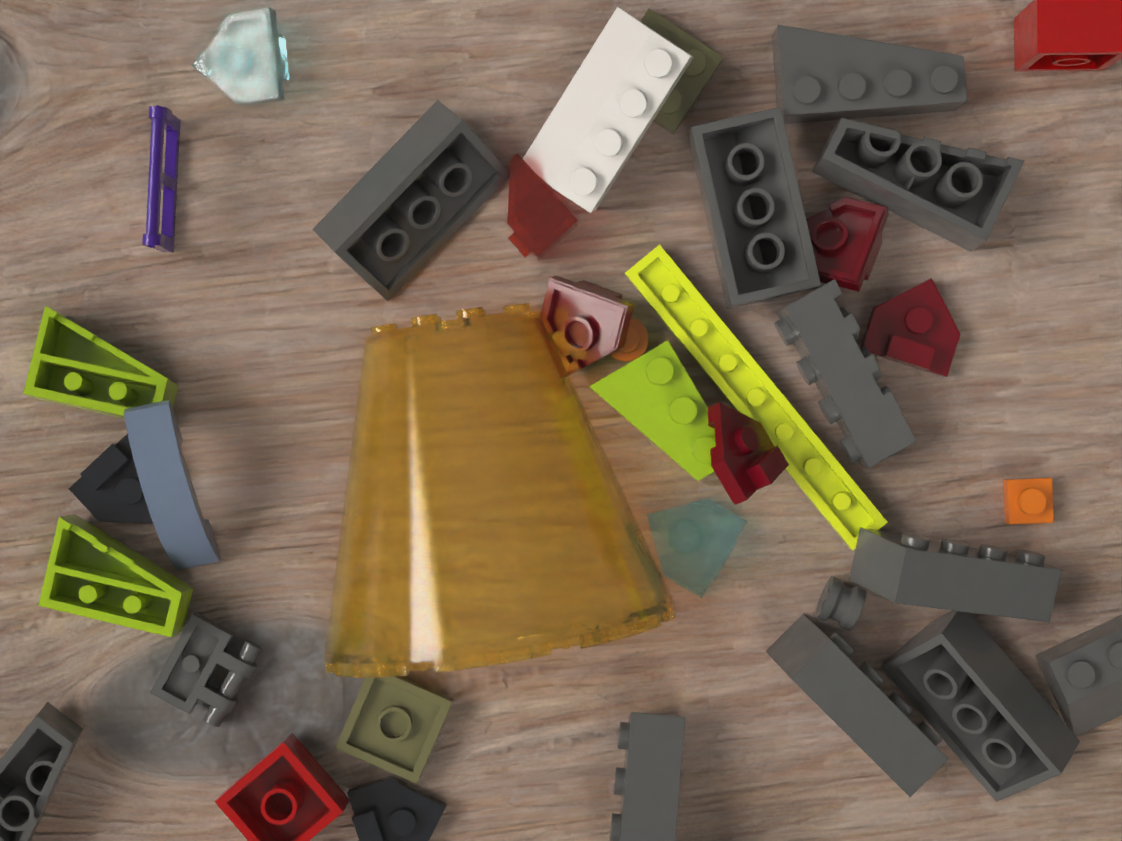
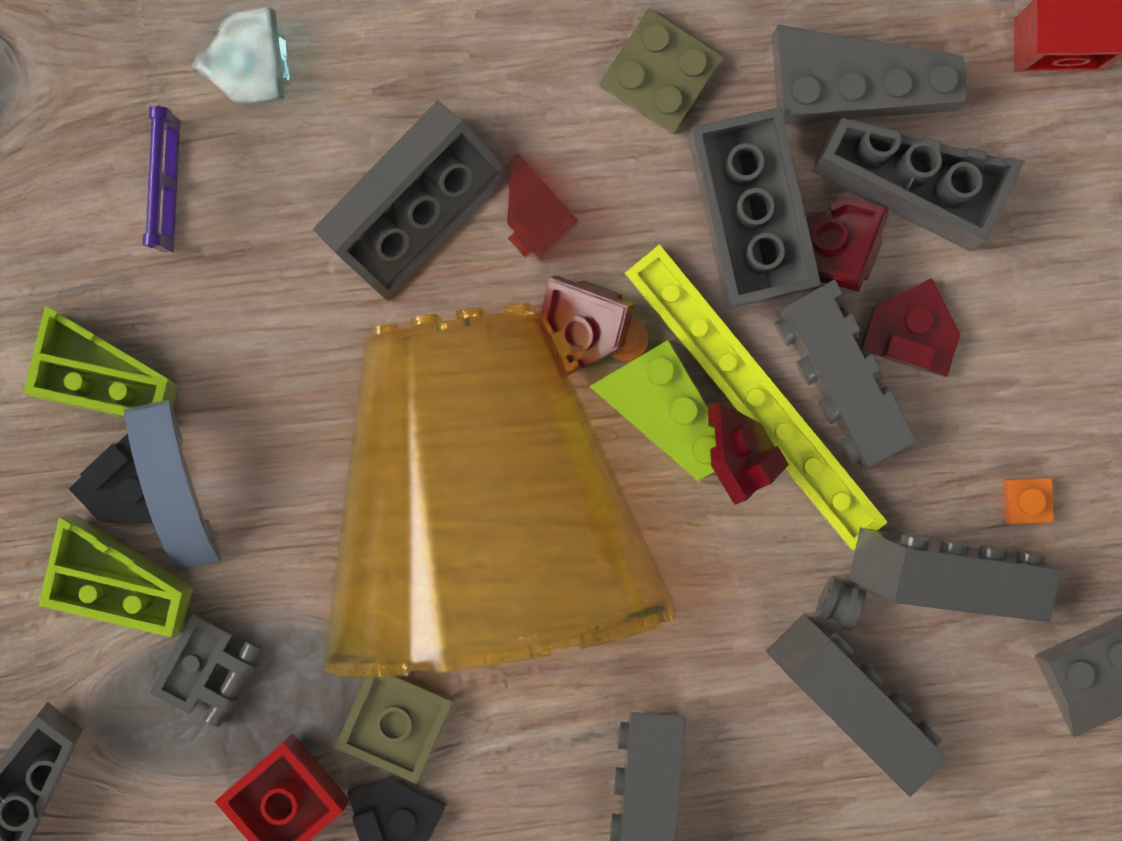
white slope [522,7,694,213] -> none
clear light blue plate [647,498,747,598] -> none
dark grey slope [881,610,1080,802] -> none

